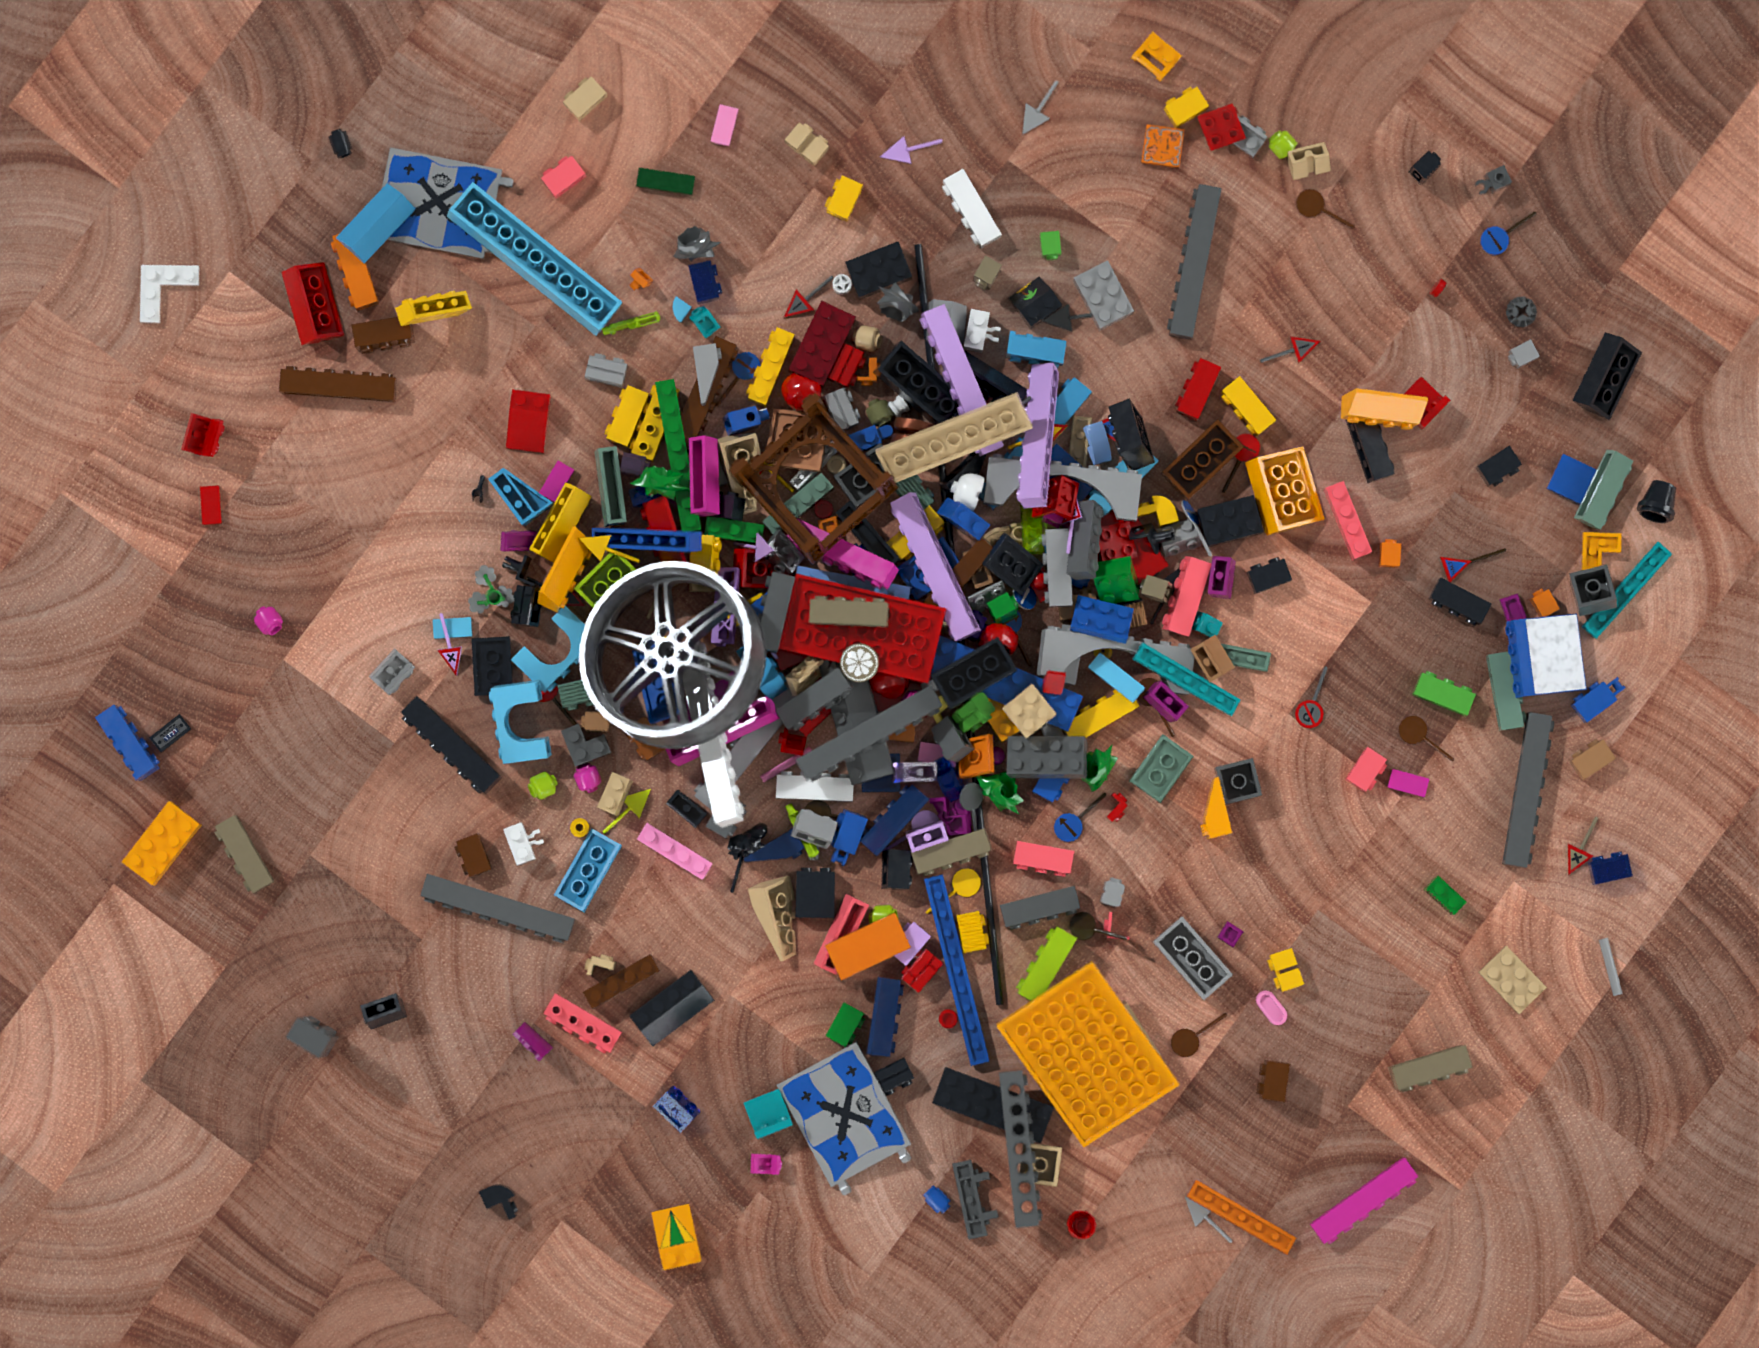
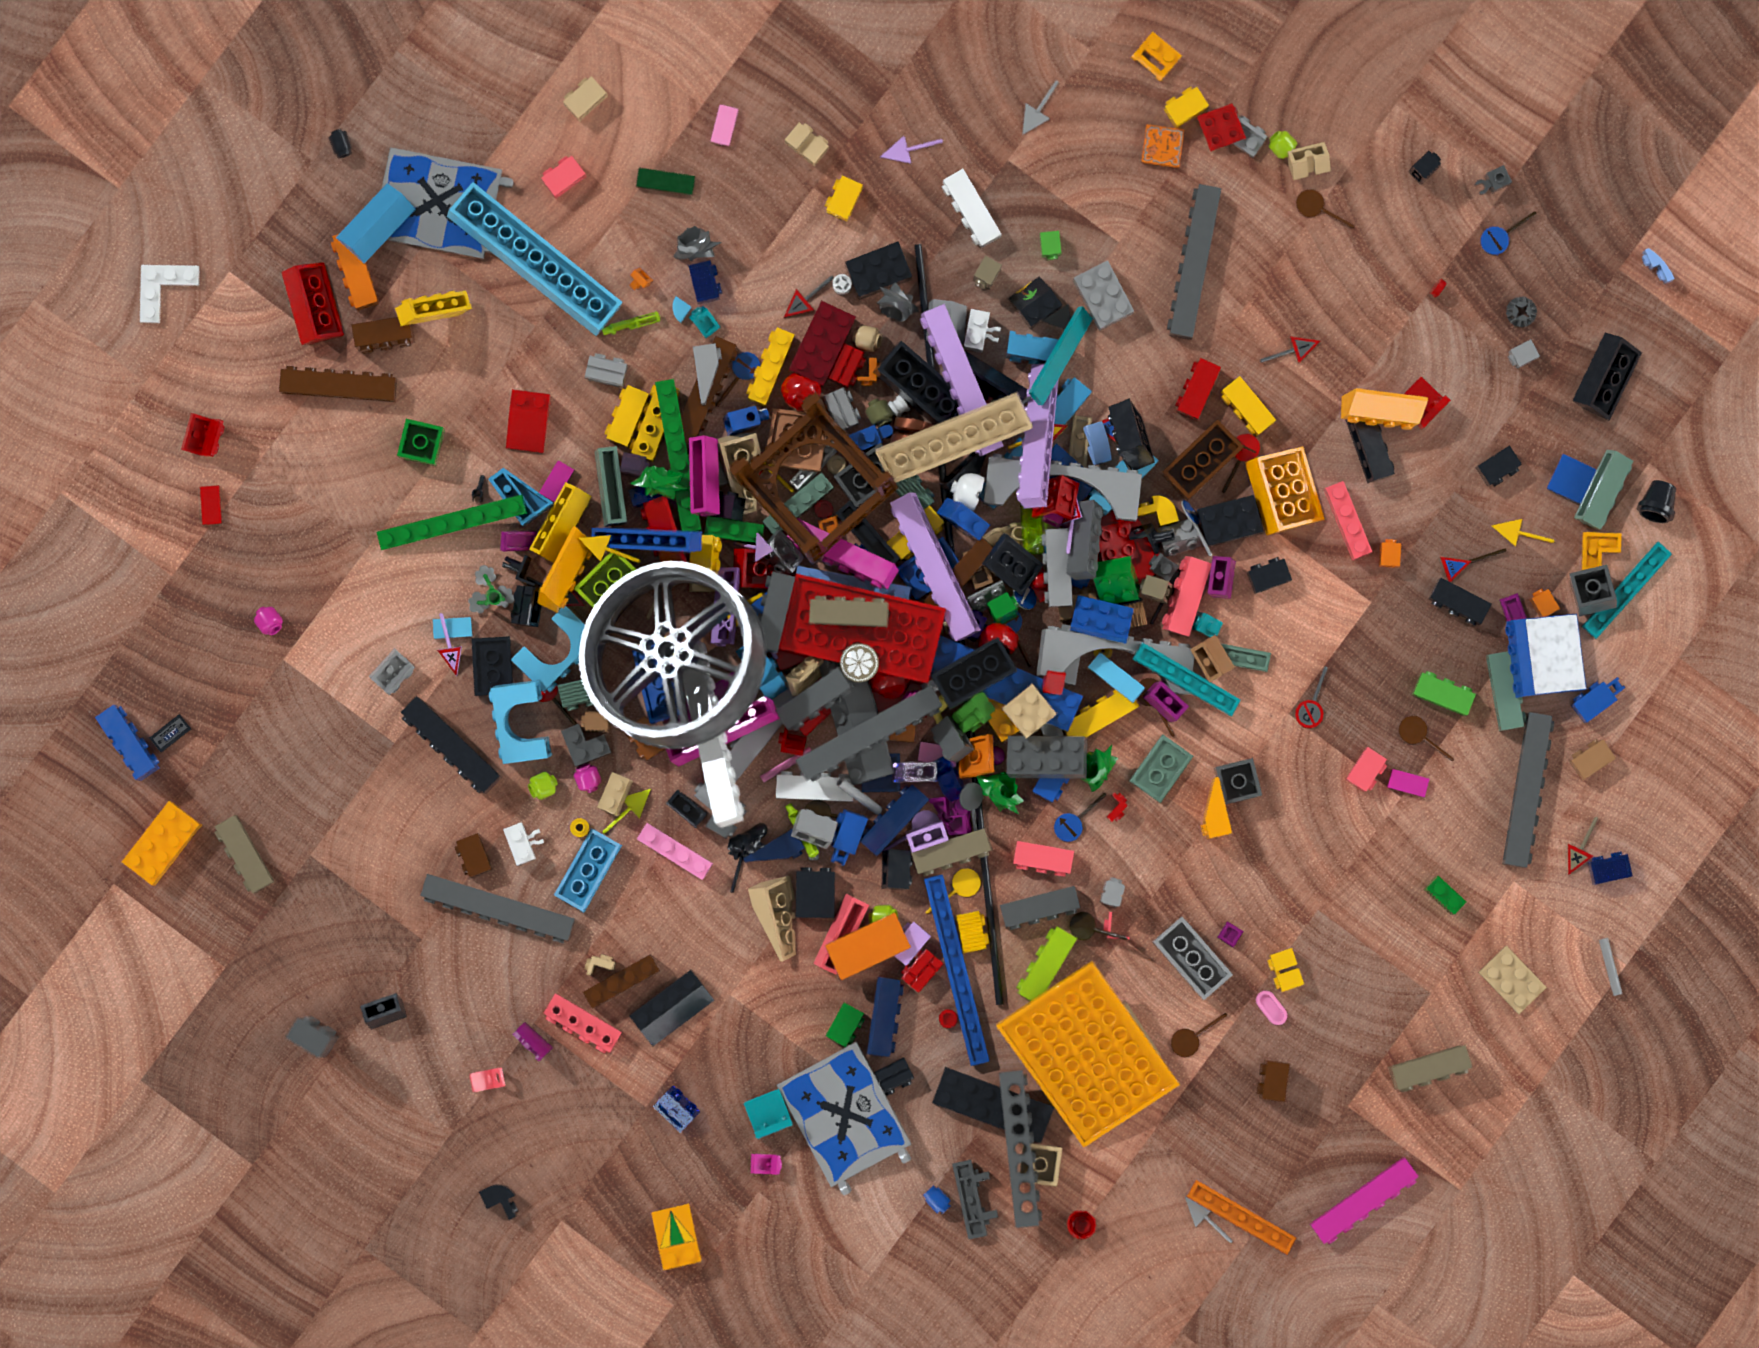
none -> green plate [376,495,527,550]
none -> green brick [397,418,445,467]
none -> coral bracket [469,1067,505,1092]
none -> light grey piece [837,778,882,815]
none -> teal tile [1028,306,1093,405]
none -> dark grey bracket [1149,553,1179,581]
none -> yellow piece [1492,519,1554,547]
none -> light blue slope [1642,248,1675,284]

